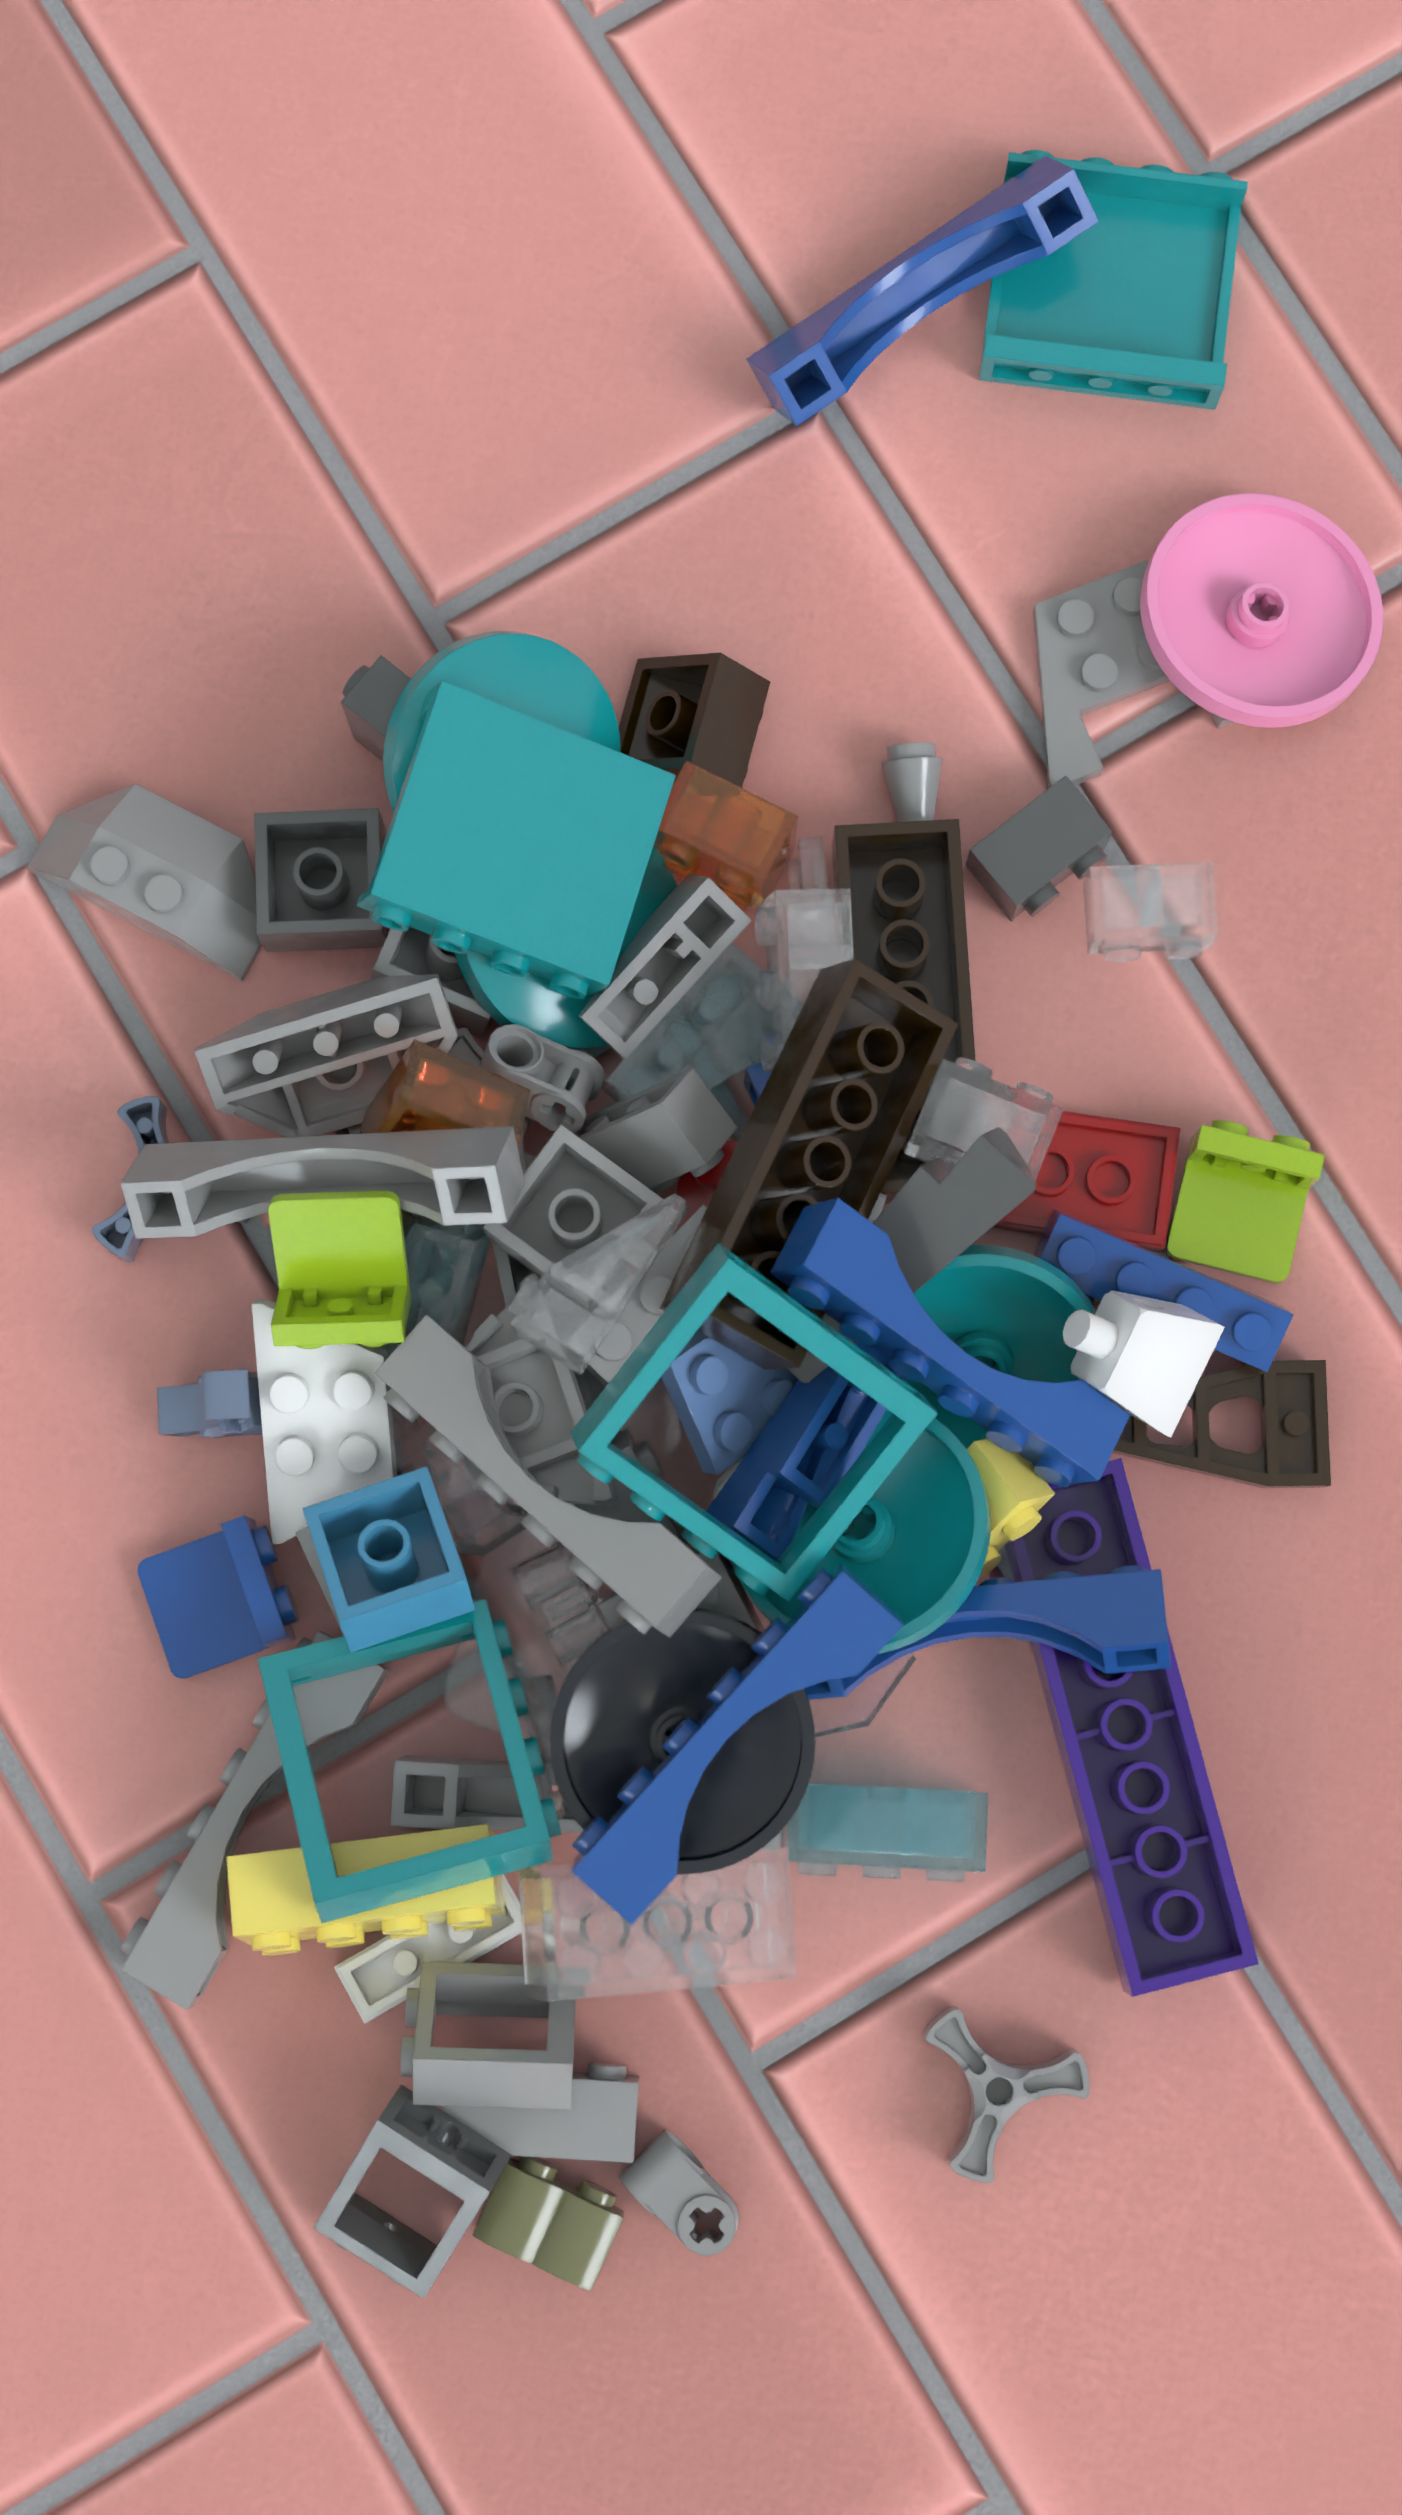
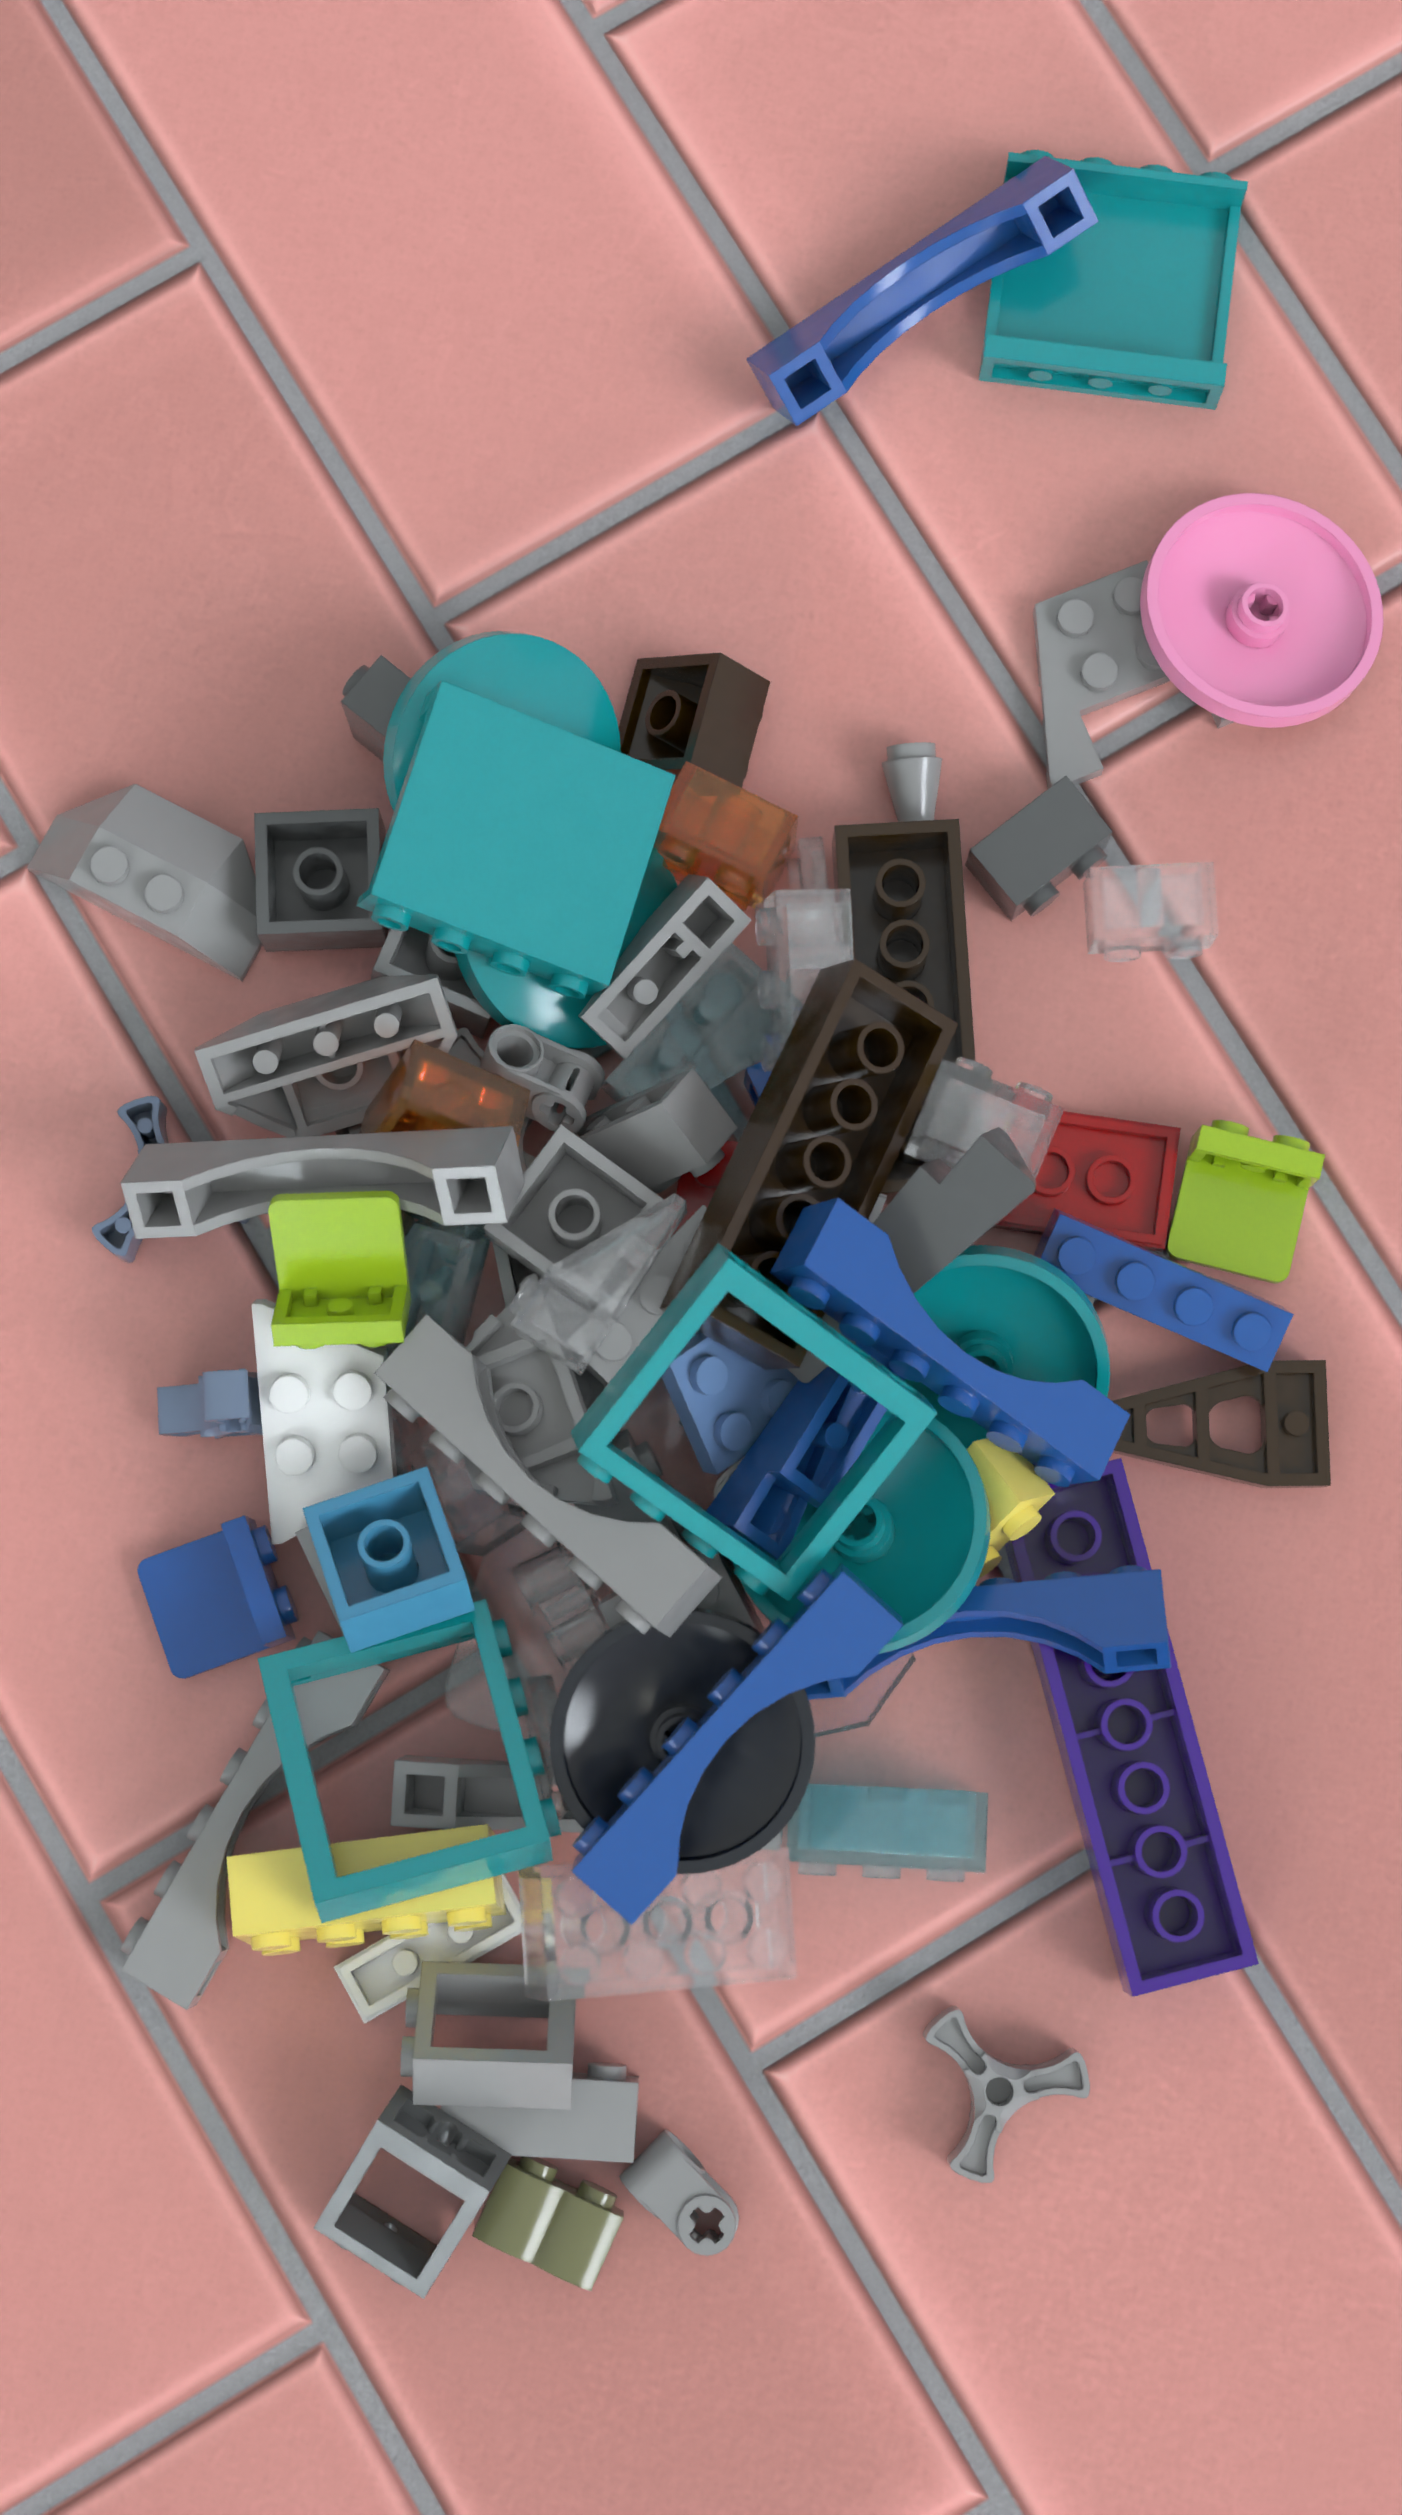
white torso [1063,1291,1225,1437] -> none

